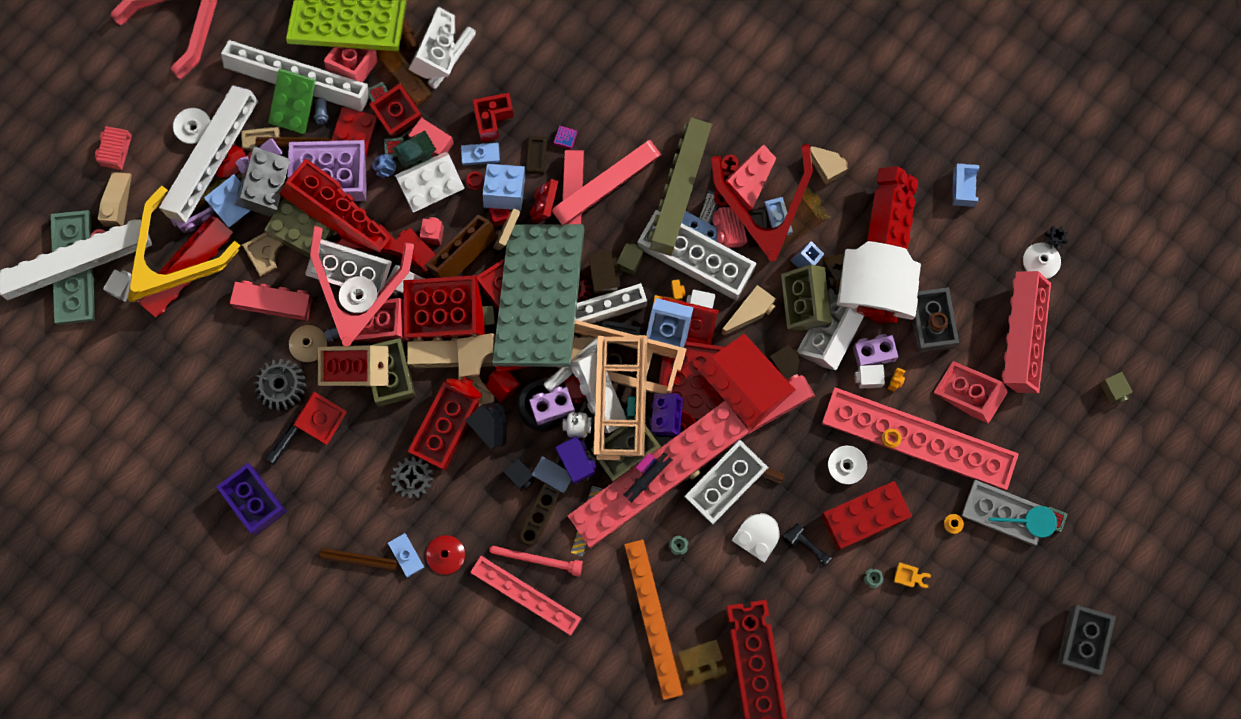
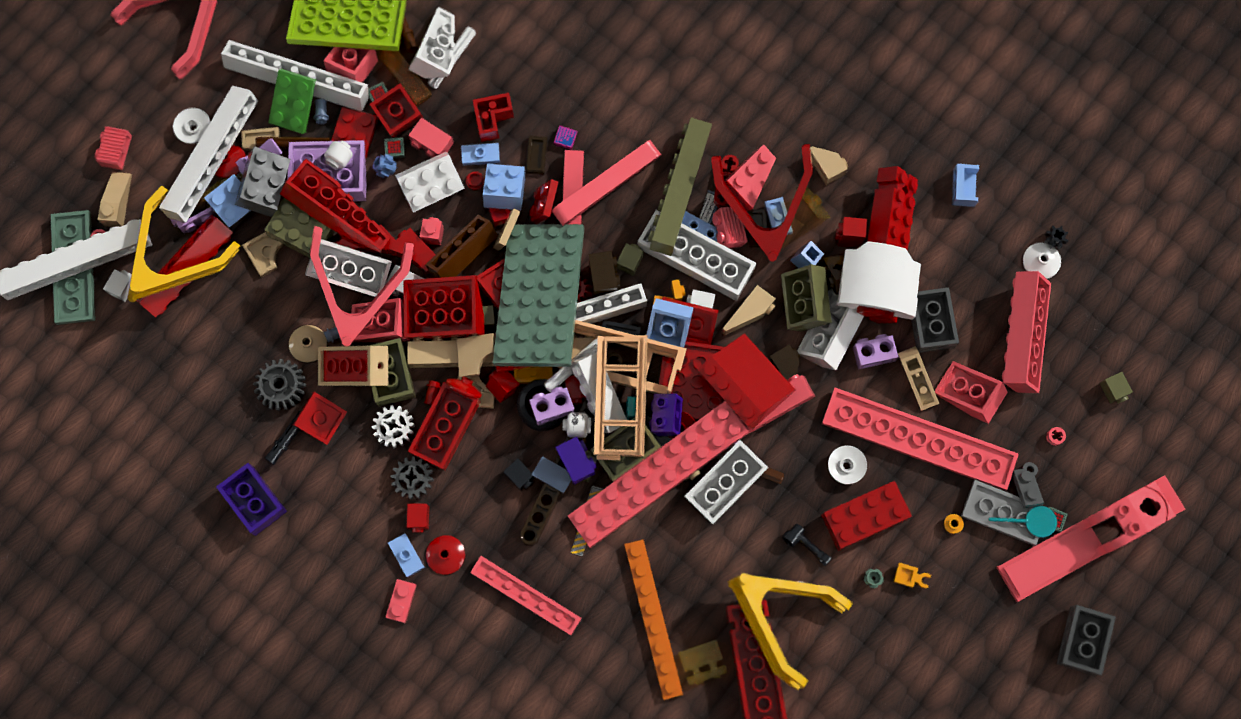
coral brick [230,280,313,321] -> none
reddish brown axle [320,548,397,571] -> none
white dish [339,276,377,313] -> none
clear green brick [392,130,436,168] -> none
black slope [465,402,507,450] -> none
coral piece [489,546,583,577] -> none
black pin [623,452,673,503] -> none
dark pink tile [636,453,656,473] -> none
sand green plate [669,536,688,555] -> none
white slope [732,513,780,562] -> none
white brick [855,365,885,389] -> none
light orange plate [882,429,902,448] -> none
light orange plate [888,368,905,392] -> none
reddish brown plate [928,312,948,332] -> none
none -> white head [324,141,353,170]
none -> white gear [372,405,415,448]
none -> coral plate [386,579,417,623]
none -> red brick [407,504,429,533]
none -> red pin [424,381,441,405]
none -> light orange plate [514,366,553,384]
none -> yellow piece [728,573,852,690]
none -> red brick [835,217,867,248]
none -> tan slope [898,346,939,411]
none -> coral piece [996,475,1185,602]
none -> dark grey hinge [1012,462,1044,509]
none -> coral bush [1046,427,1066,446]

